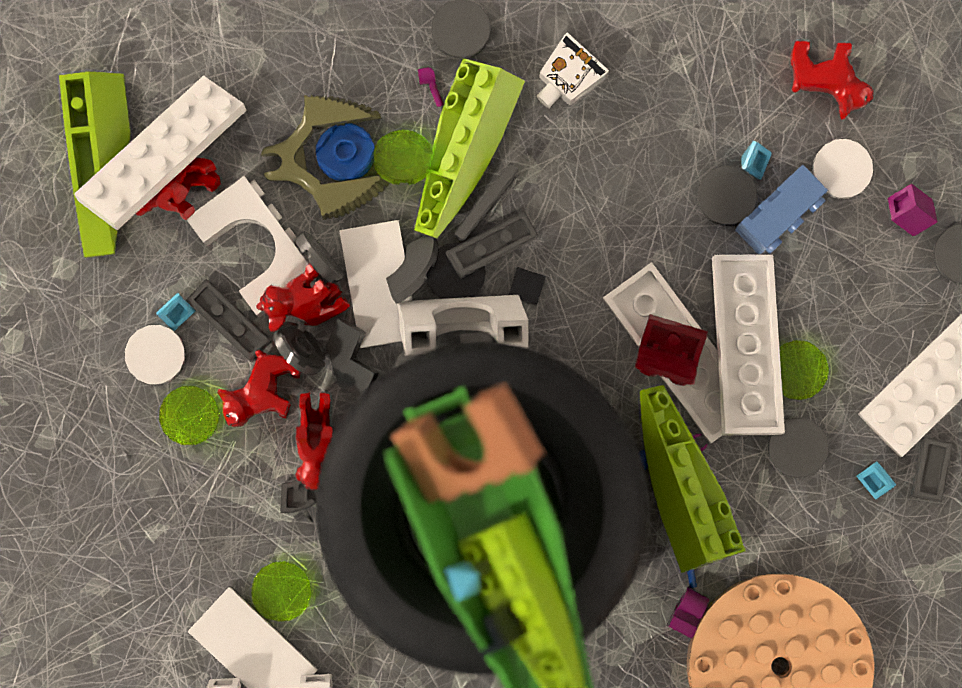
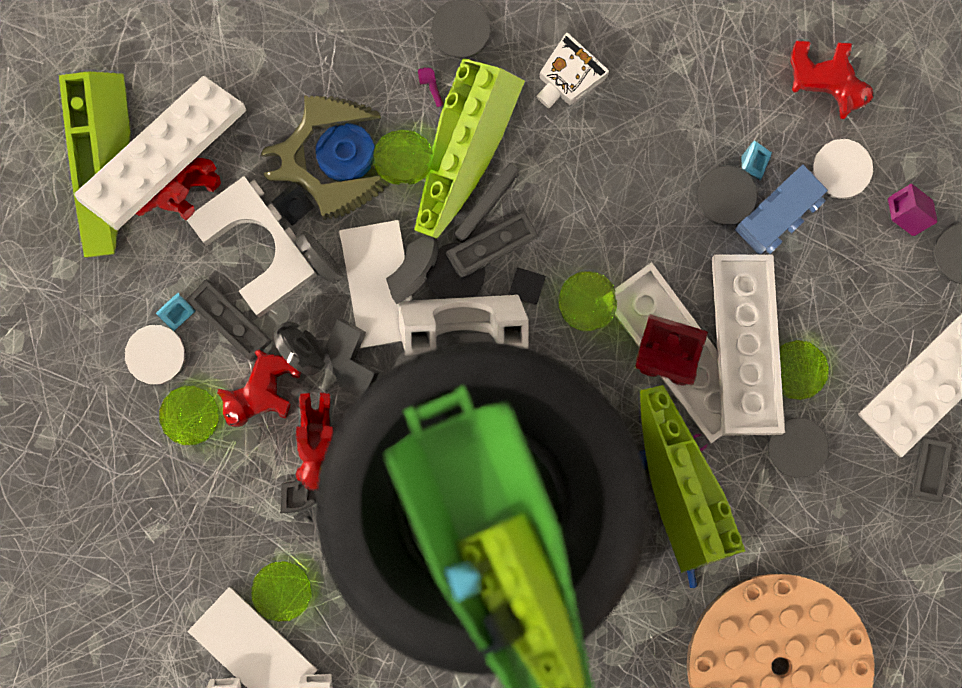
red animal [256,263,350,332] -> none
nougat arch [391,384,544,504] -> none
magenta leg [666,587,709,639] -> none
medium azure slope [856,461,896,500] -> none
none -> black plate [271,182,315,226]
none -> clear neon green tile [559,271,617,331]

